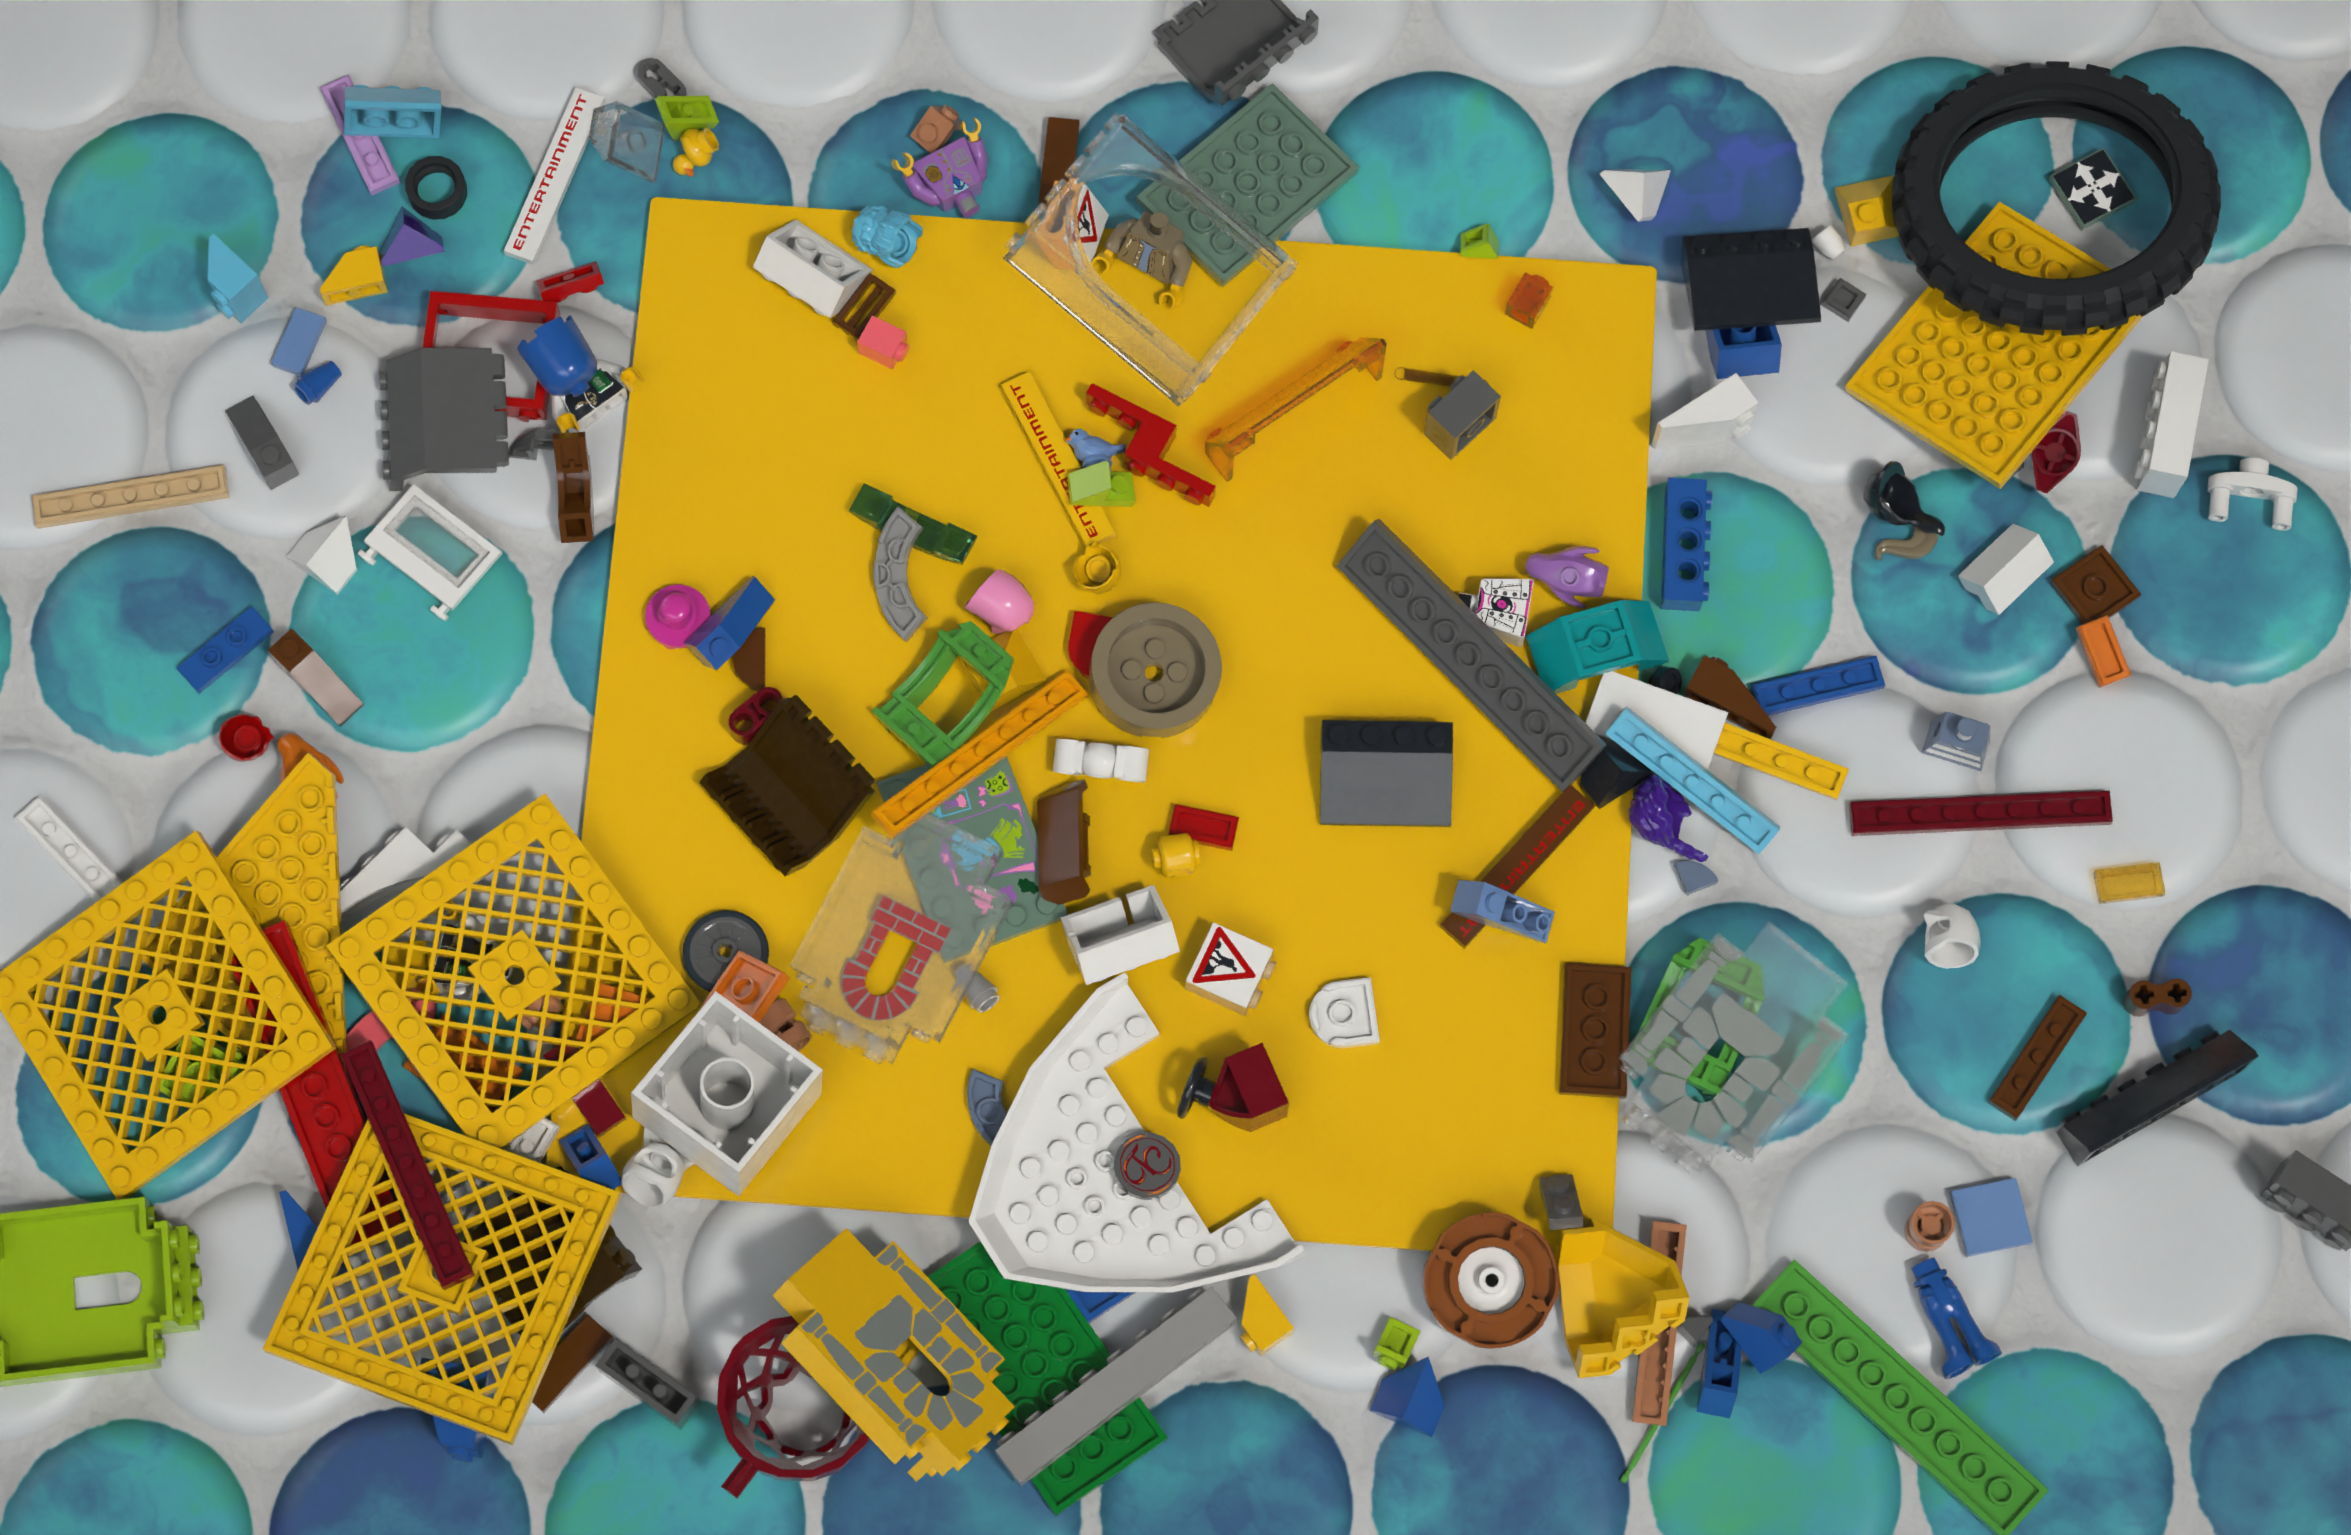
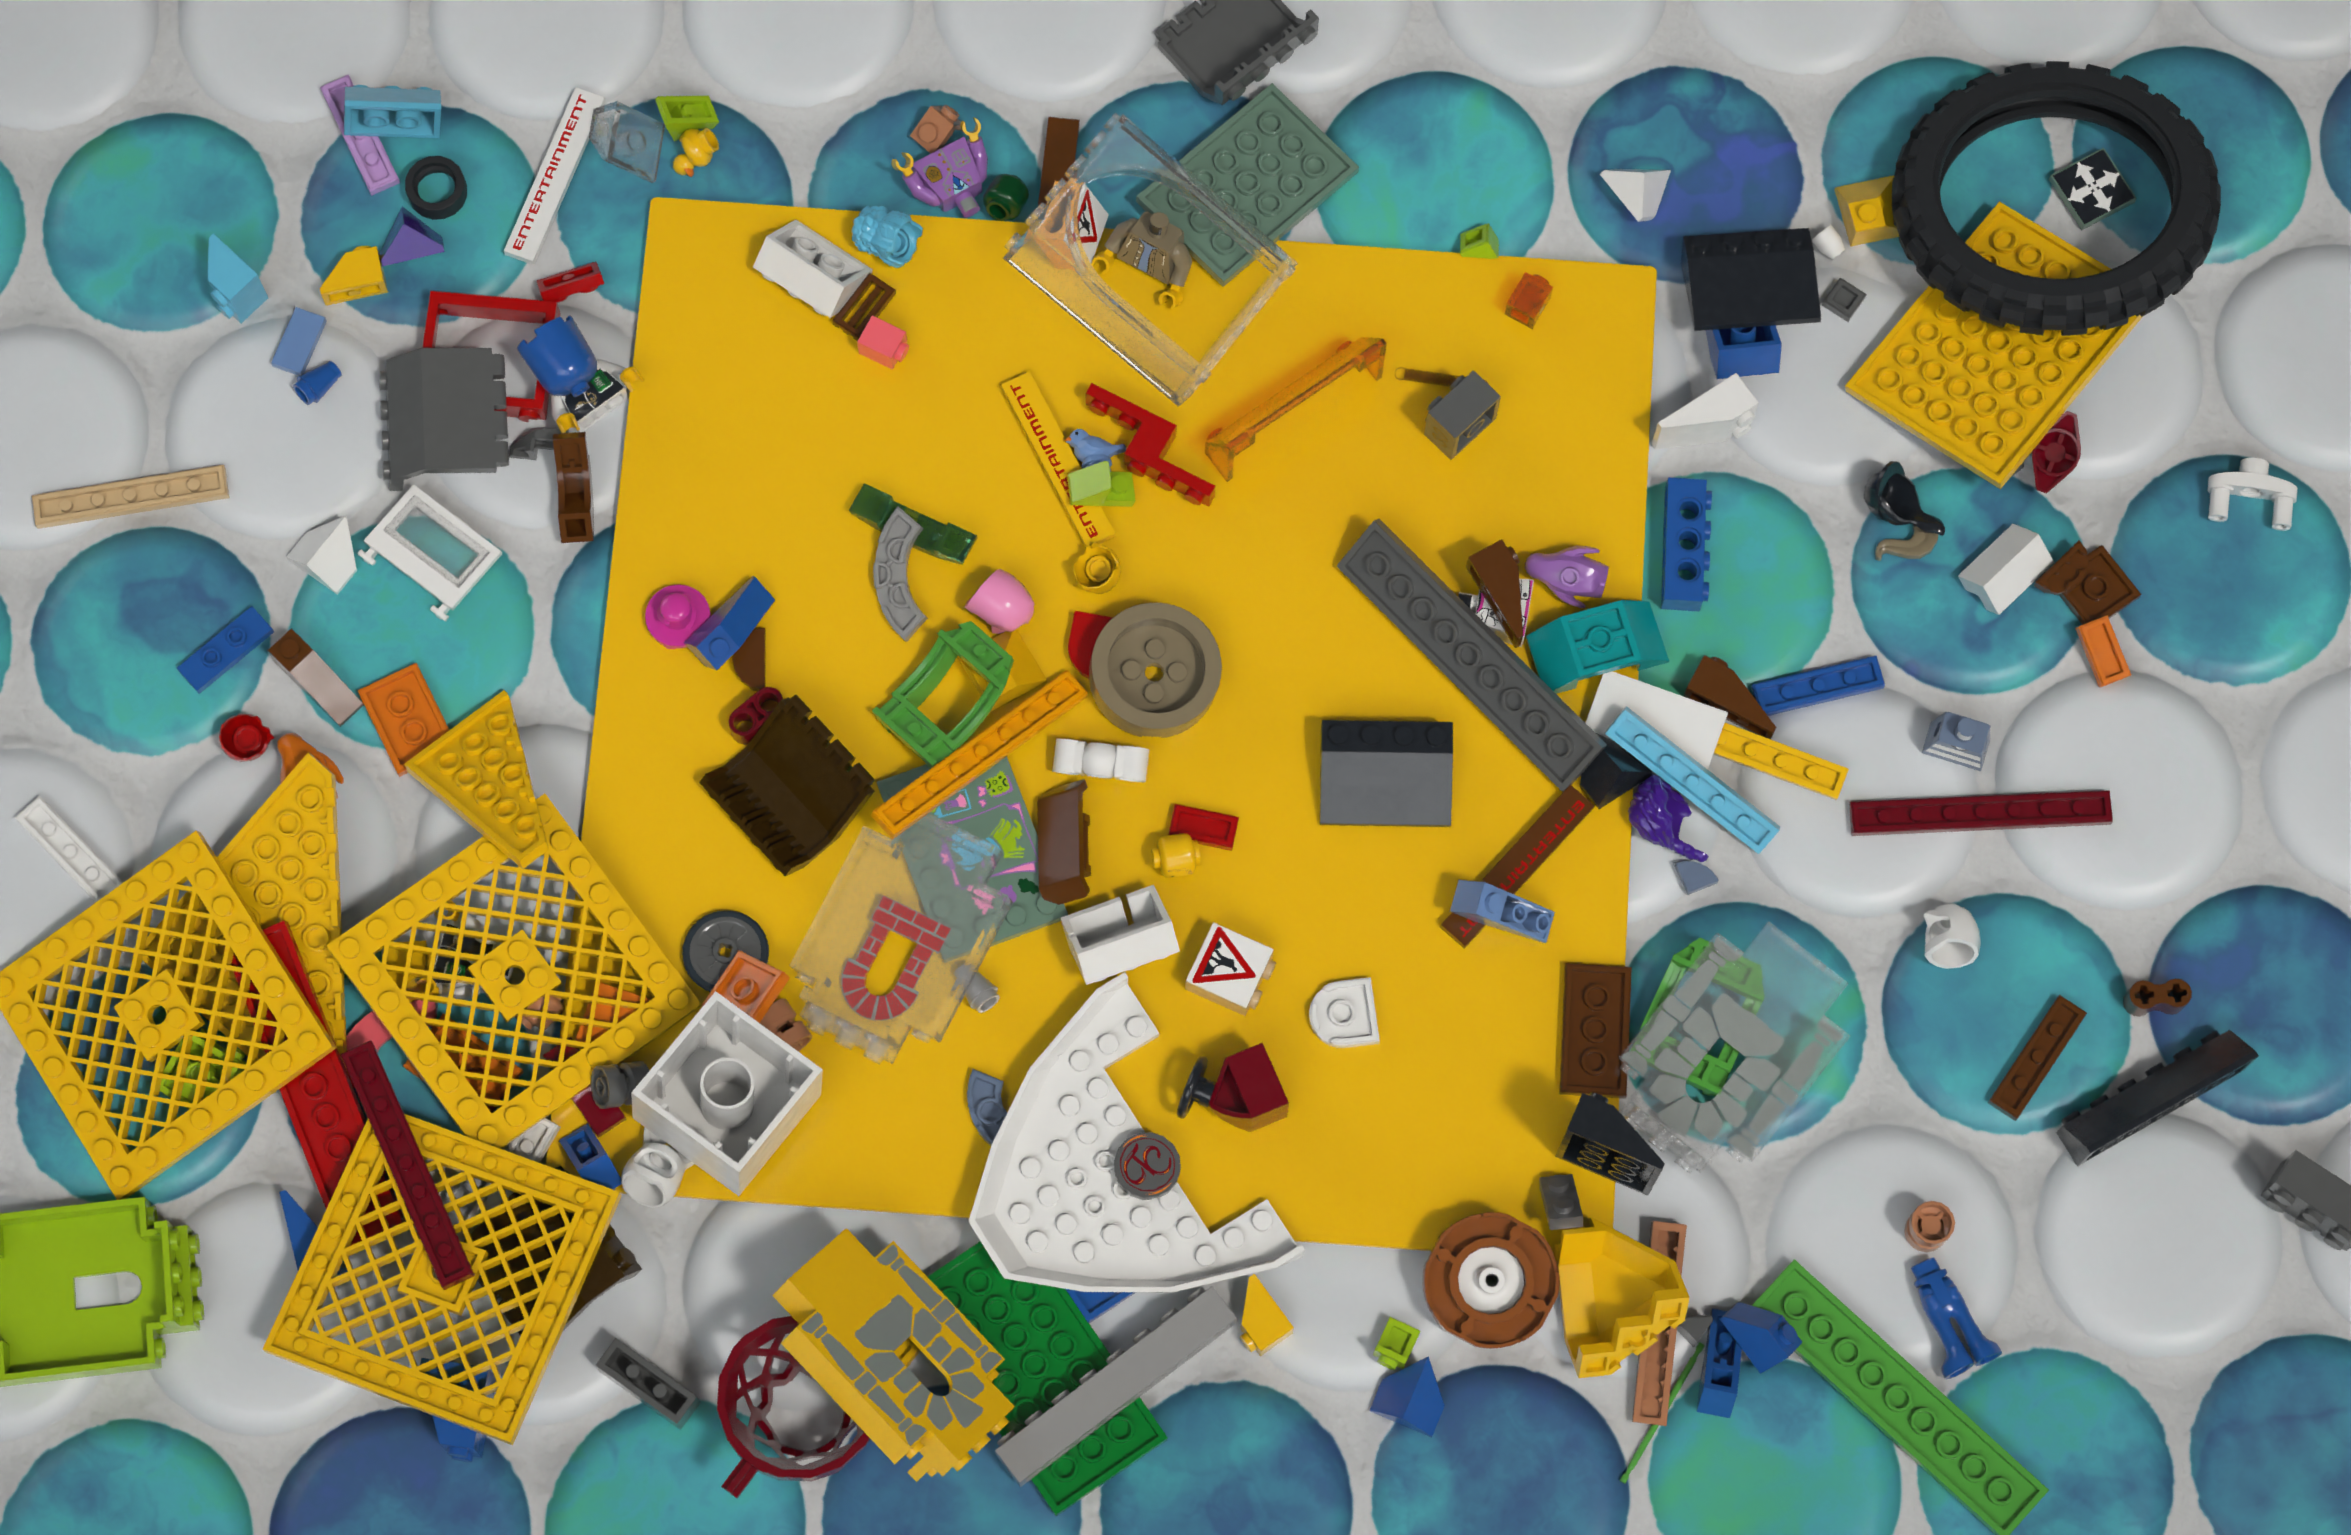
dark grey slope [225,396,299,490] -> none
white arch [340,827,472,922] -> none
reddish brown tile [532,1314,613,1413] -> none
dark grey beam [637,58,687,99] -> none
black tile [1647,666,1682,694] -> none
medium blue tile [1950,1178,2033,1258] -> none
clear yellow tile [2093,862,2165,904] -> none
white brick [2134,351,2209,498] -> none
none -> orange tile [357,663,449,777]
none -> yellow wing [405,690,549,869]
none -> dark grey wheel [591,1061,649,1109]
none -> dark green head [983,174,1029,221]
none -> reddish brown slope [1466,539,1523,648]
none -> black slope [1555,1092,1665,1196]
none -> reddish brown tile [2034,540,2088,595]

